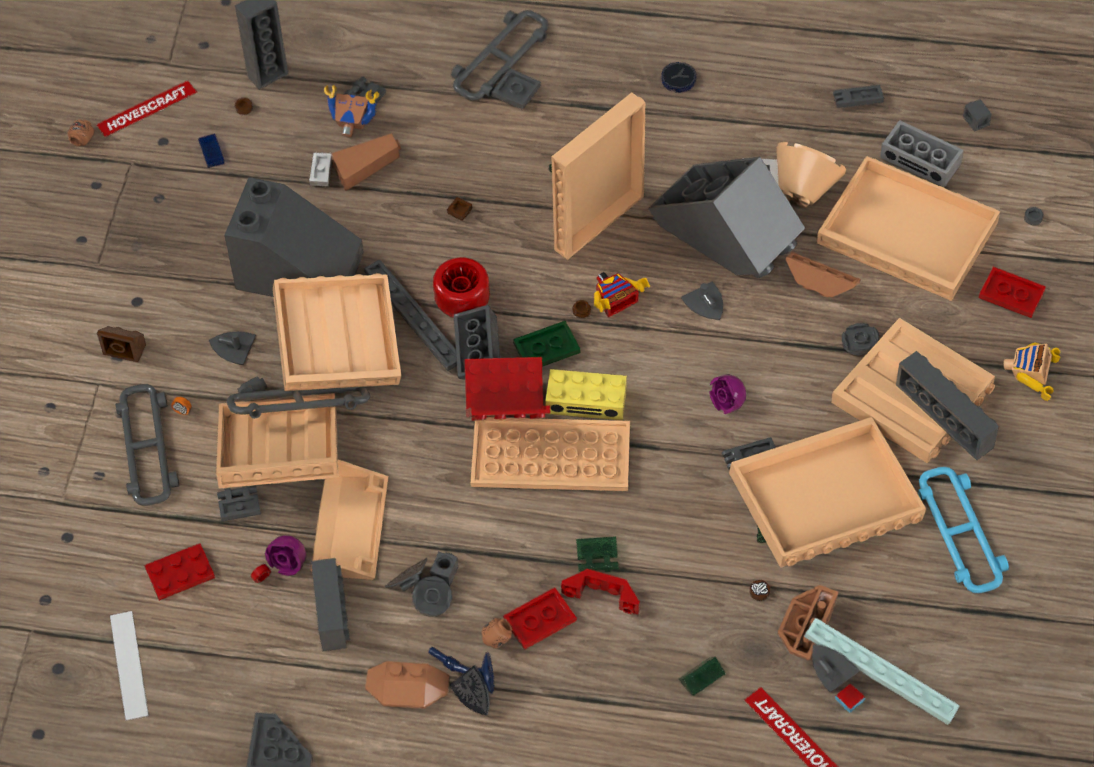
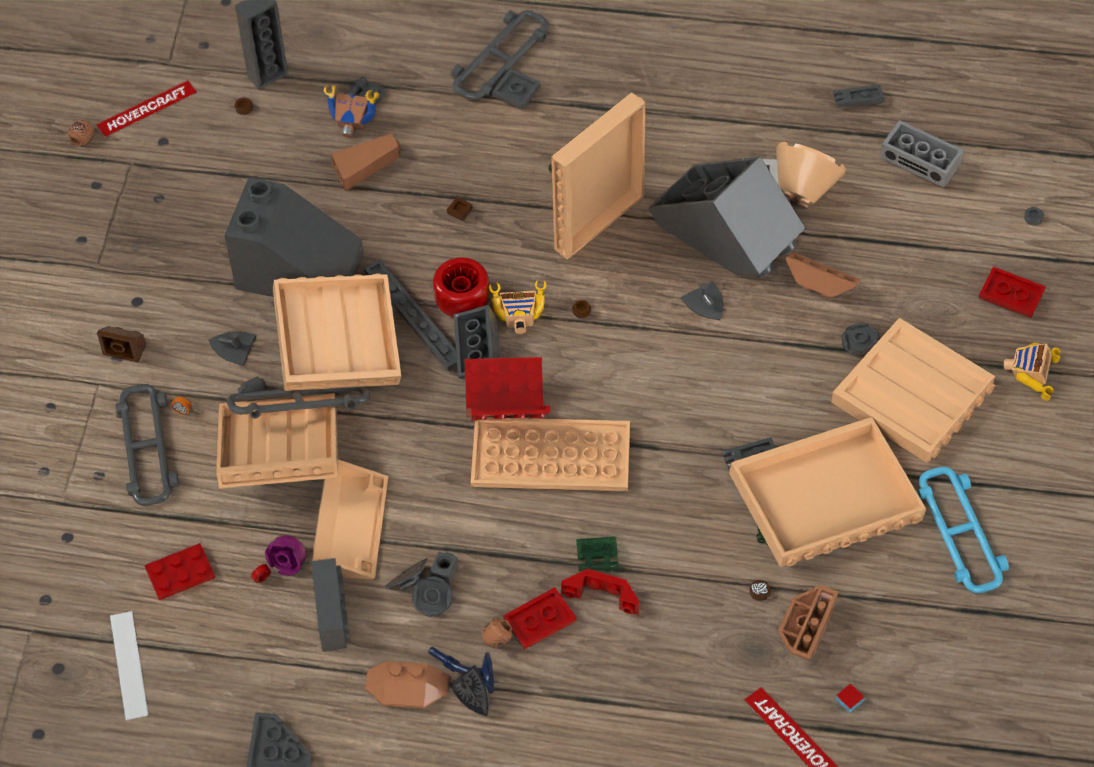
clear blue tile [198,134,225,168] -> none
dark grey plate [217,485,261,522] -> none
white plate [310,153,332,186] -> none
dark green plate [513,320,581,367] -> none
light yellow brick [546,369,627,421] -> none
torso [594,272,650,318] -> none
black tile [661,62,696,93] -> none
clear green slope [679,656,726,696] -> none
magenta cylinder [709,374,746,414] -> none
light aqua plate [804,618,959,725] -> none
dark grey shield [812,644,859,692] -> none
light nougat panel [817,156,1000,301] -> none
dark grey brick [896,351,999,460] -> none
dark grey brick [963,99,992,132] -> none
none -> torso [489,280,547,334]

